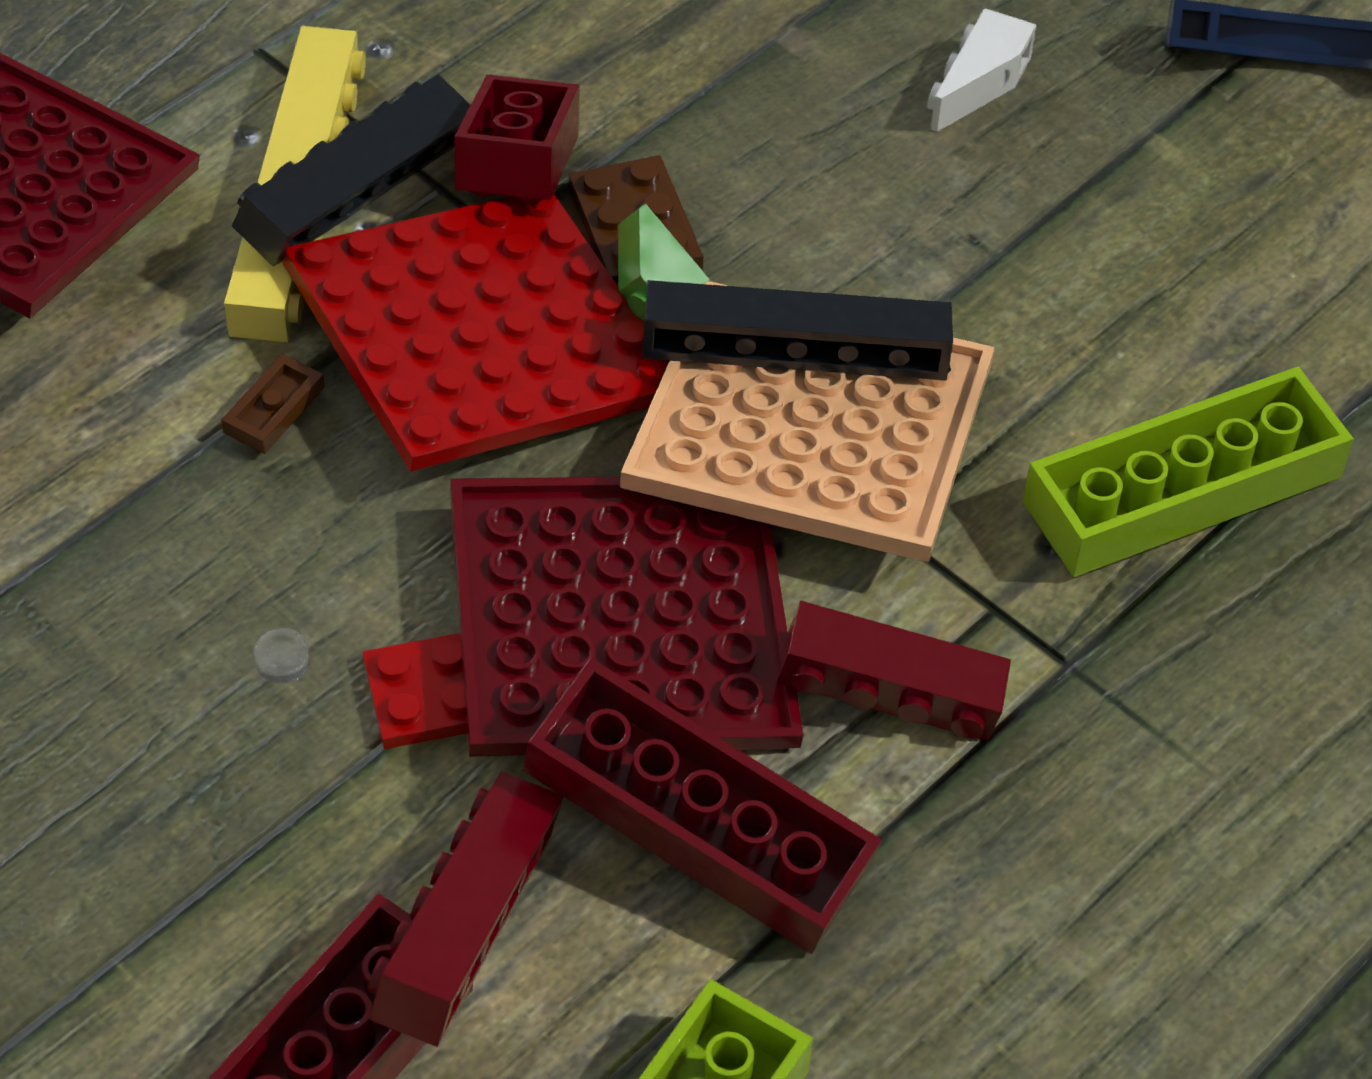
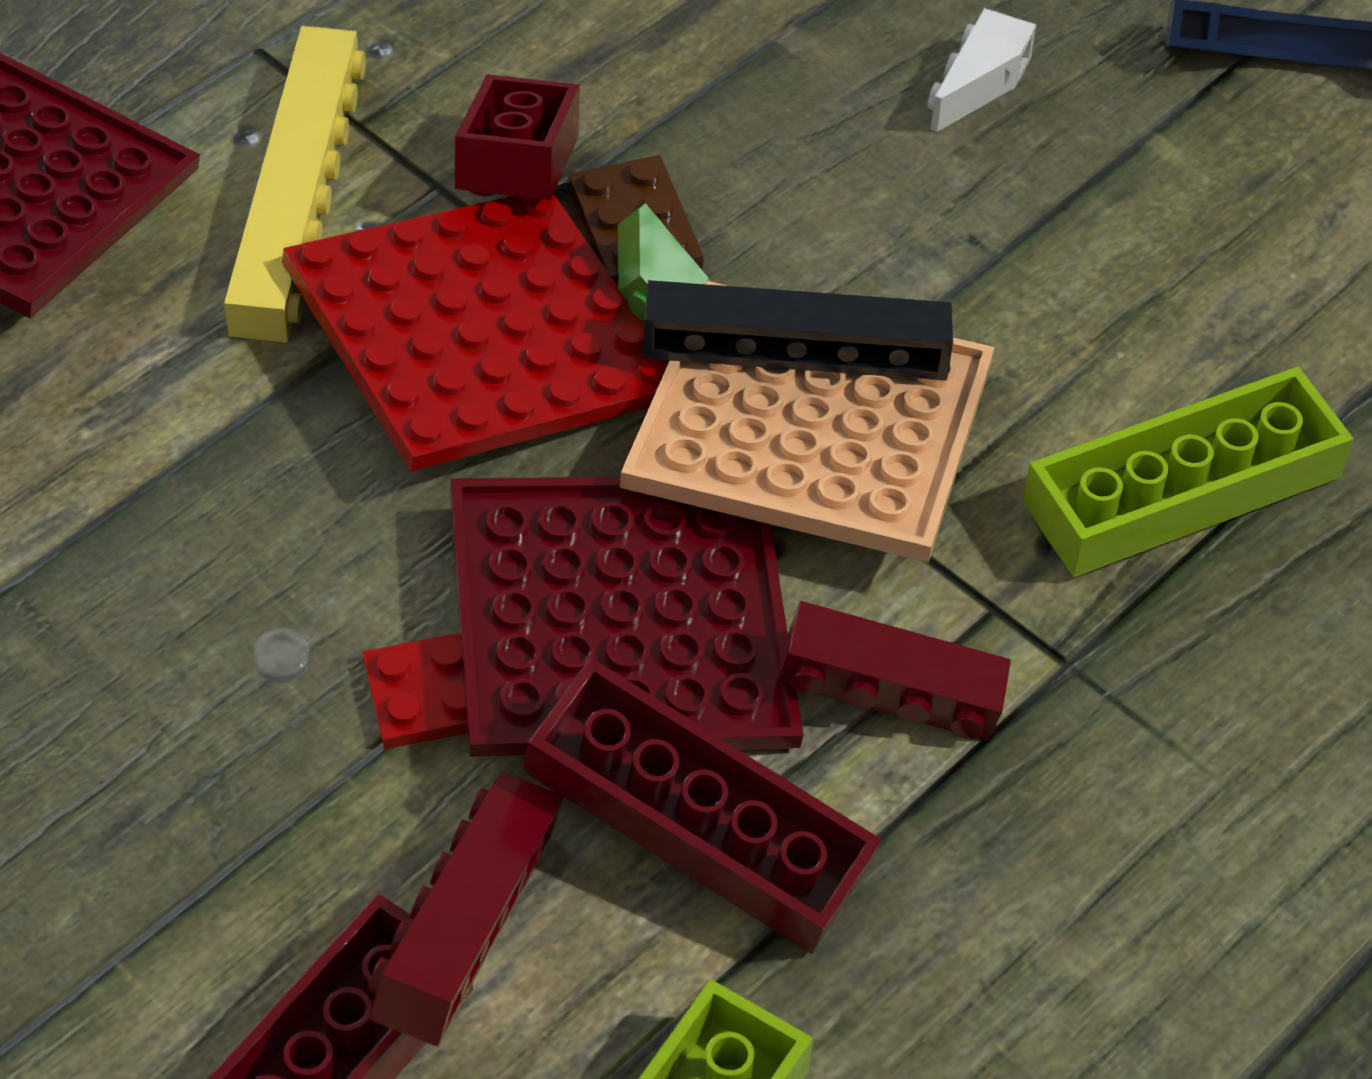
reddish brown plate [221,354,325,454] -> none
black brick [232,74,471,267] -> none

